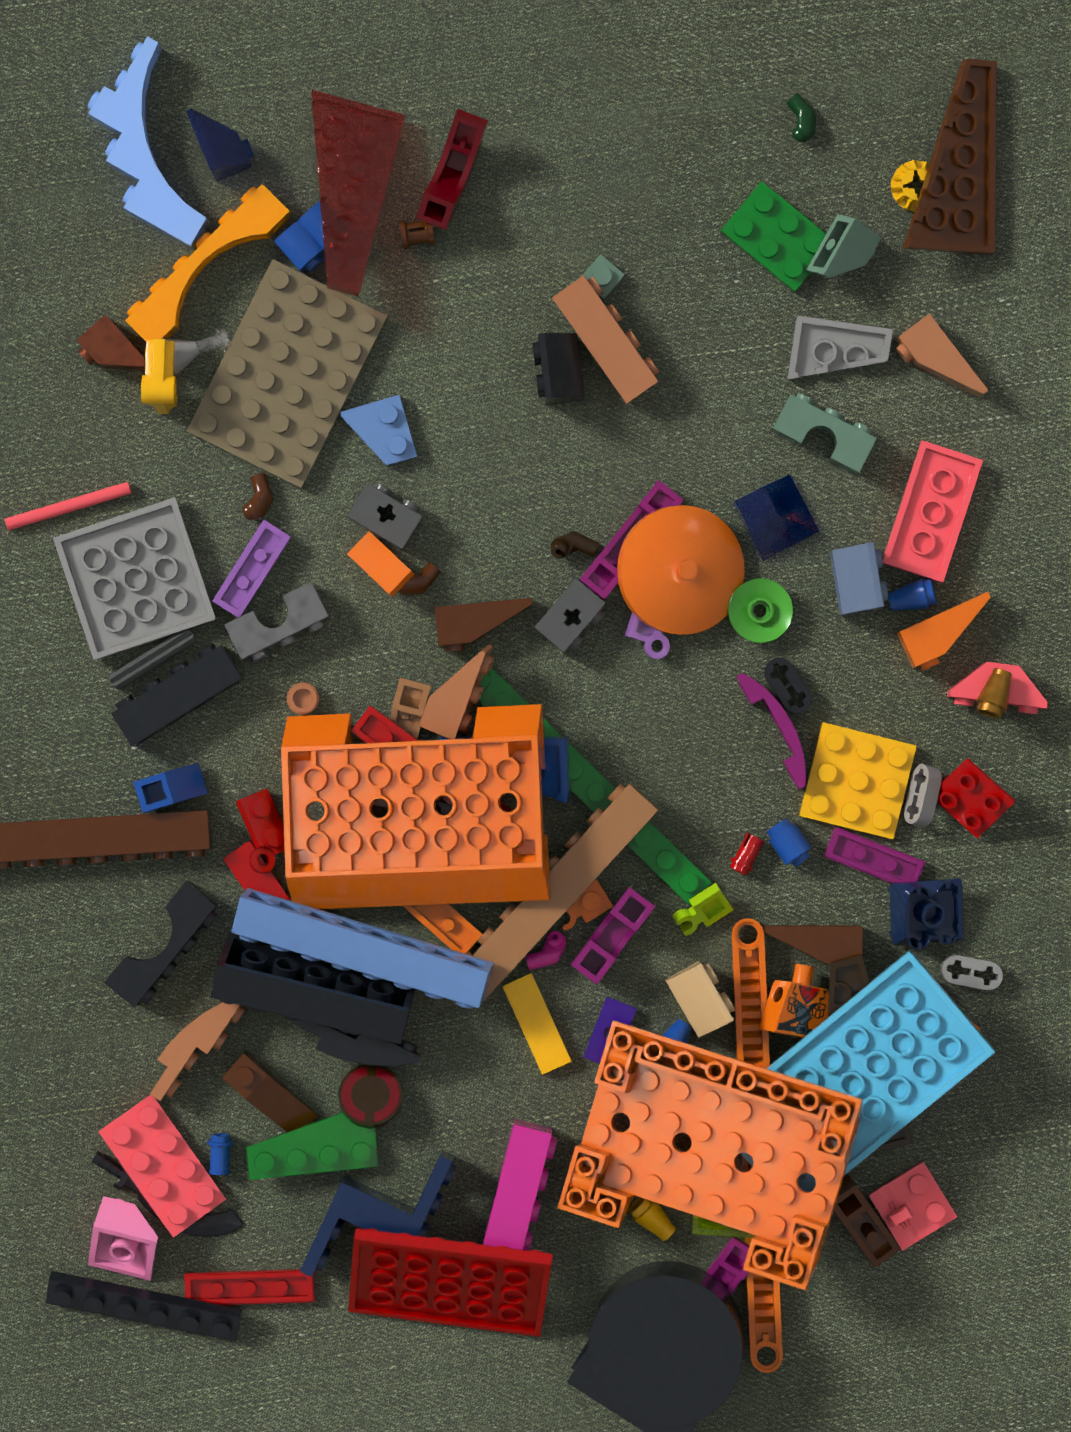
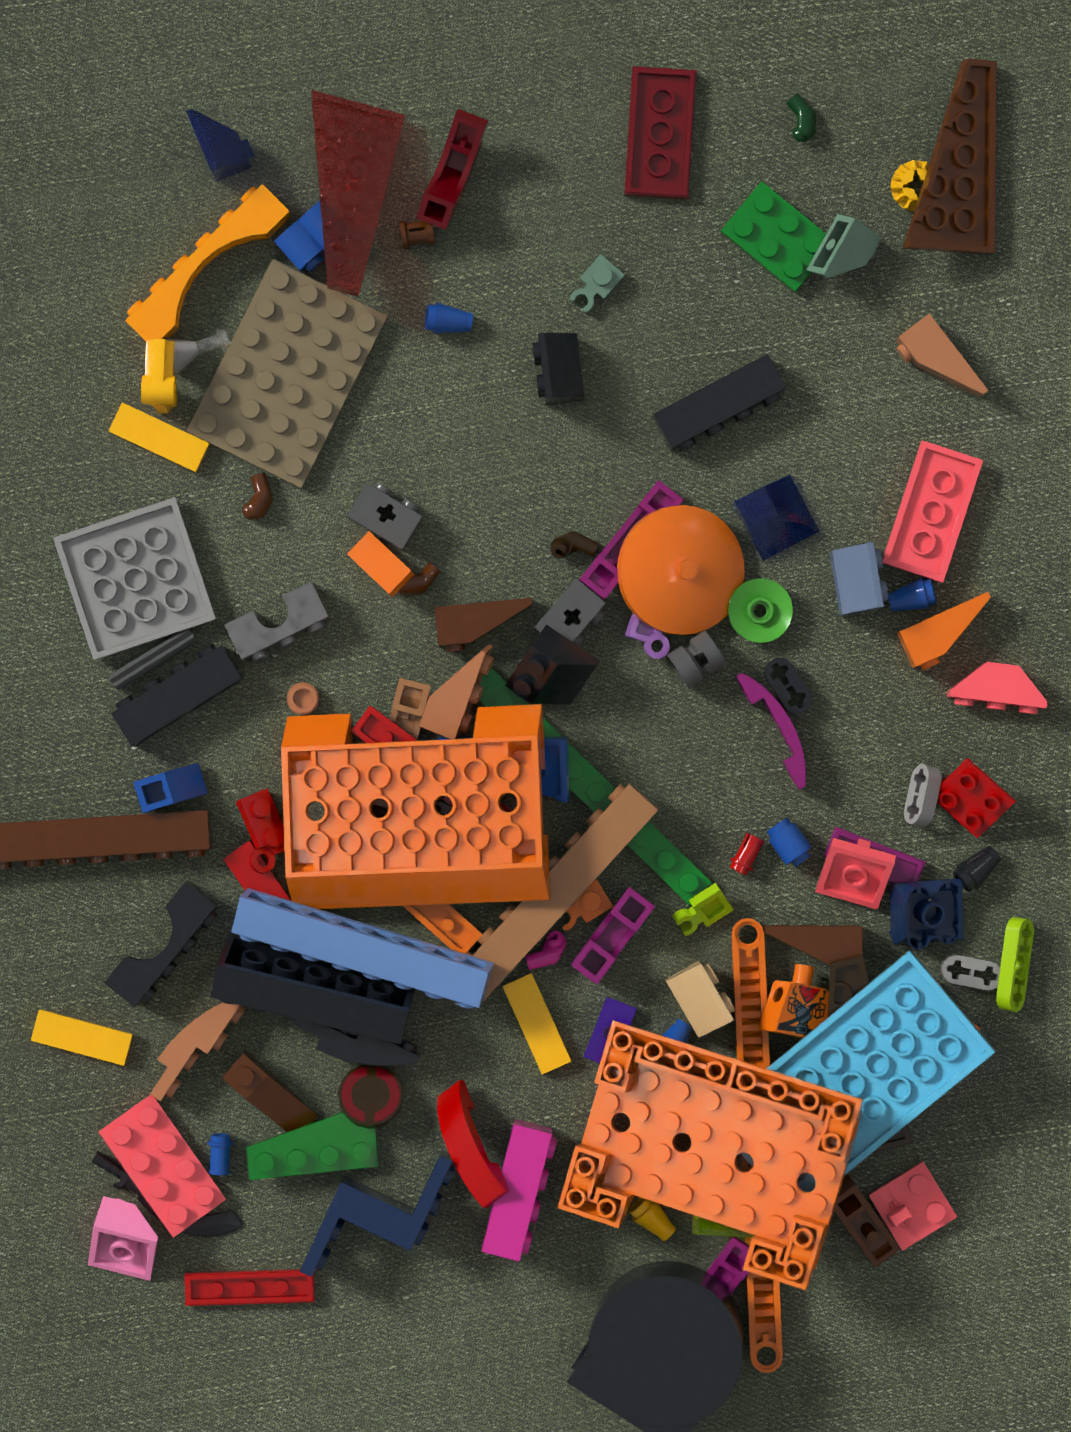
coral bar [5,482,132,531] -> none
black plate [46,1271,242,1342] -> none
copper slope [77,315,145,370] -> none
light blue arch [87,36,209,251] -> none
medium lavender plate [212,520,292,618] -> none
medium blue wing [340,395,418,466] -> none
red plate [348,1228,553,1337] -> none
nougat brick [552,275,660,404] -> none
sand green arch [771,393,877,475] -> none
light grey wing [787,315,893,380] -> none
yellow plate [799,722,917,840] -> none
pearl gold cone [976,668,1012,719] -> none
none -> yellow tile [30,1009,134,1066]
none -> yellow tile [108,402,210,473]
none -> blue cone [425,302,473,334]
none -> red slope [437,1080,509,1208]
none -> black slope [505,625,600,705]
none -> dark red tile [624,66,697,200]
none -> black brick [653,354,786,452]
none -> dark grey wheel [667,630,727,690]
none -> coral hinge [815,838,896,910]
none -> black cone [953,846,1001,892]
none -> lime beam [996,917,1034,1012]

